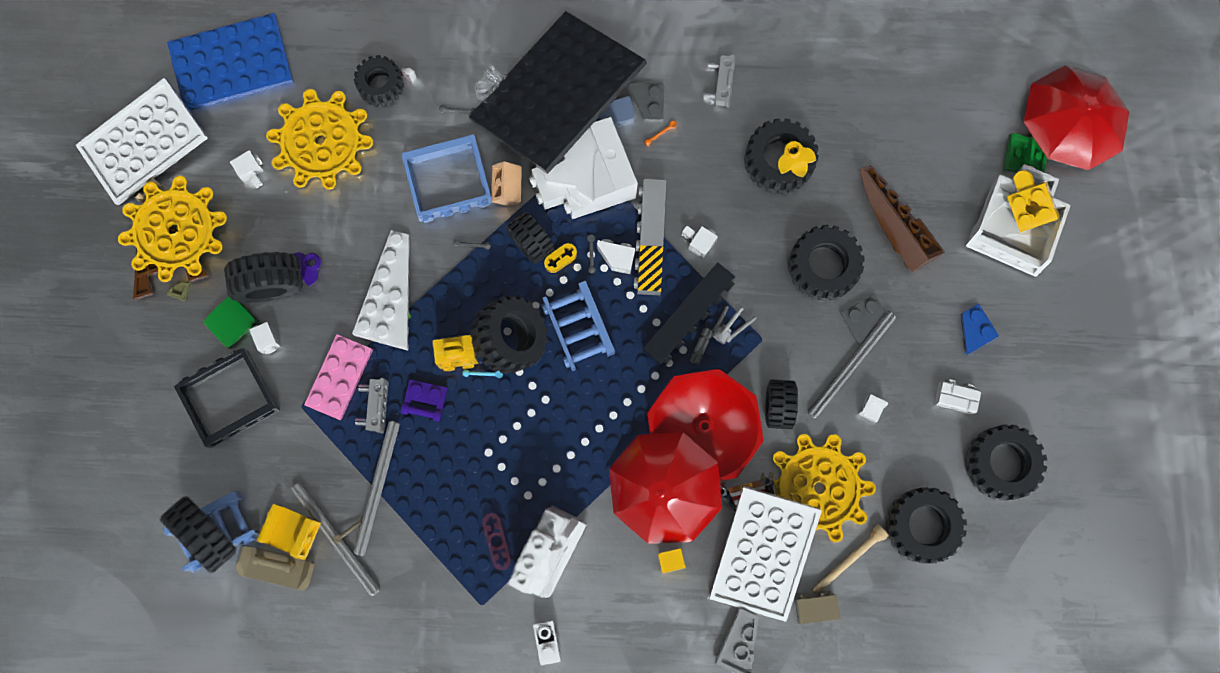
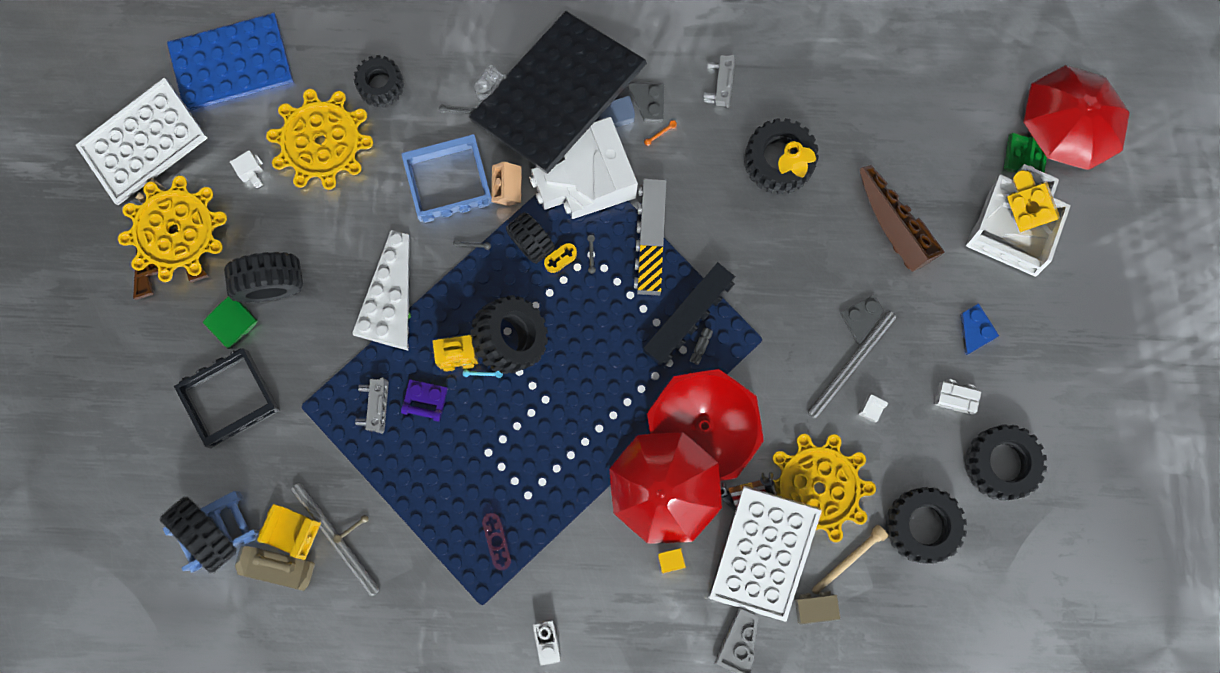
olive tile [166,282,192,301] -> none
white brick [249,322,280,354] -> none
dark purple plate [293,252,322,286] -> none
bright pink plate [304,334,373,420] -> none
light grey axle [354,421,400,556] -> none
white tile [399,65,416,83] -> none
white panel [509,506,588,598] -> none
medium blue fence [541,281,615,371] -> none
white slope [597,239,635,274] -> none
white brick [682,226,718,259] -> none
light grey plant [712,306,757,344] -> none
black tyre [765,379,798,429] -> none
black tyre [788,225,865,301] -> none

